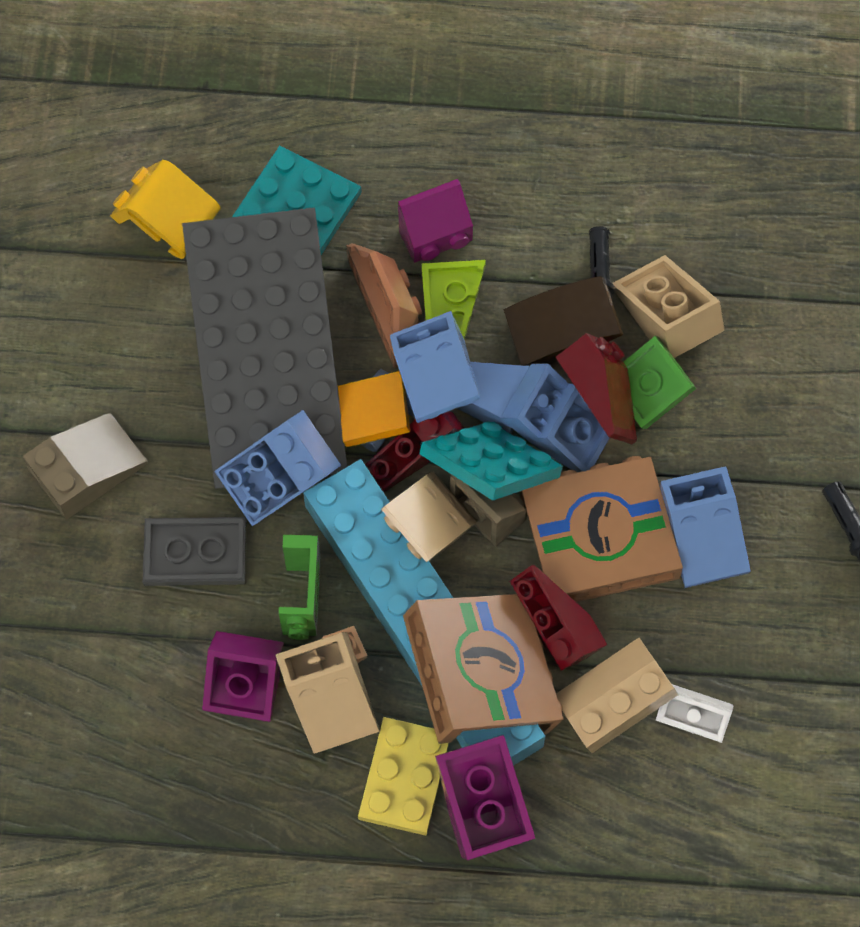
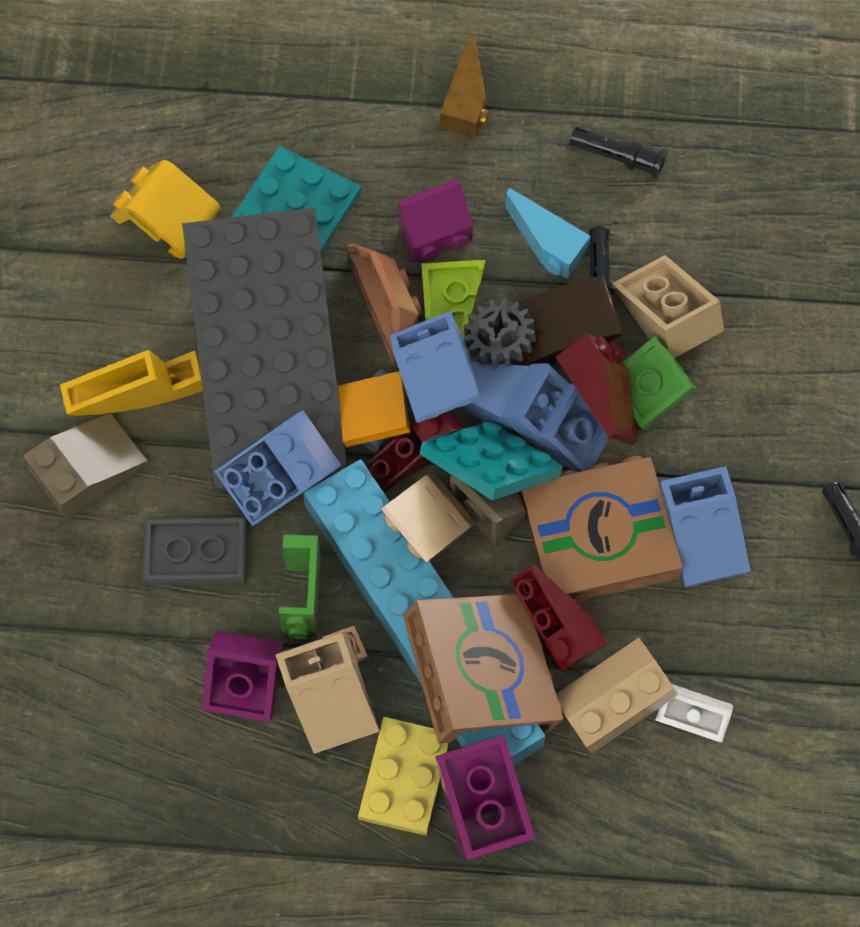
none -> yellow slope [60,350,203,416]
none -> pearl gold slope [440,35,490,139]
none -> dark grey gear [464,299,536,368]
none -> medium azure slope [505,188,591,279]
none -> black pin [569,126,667,179]

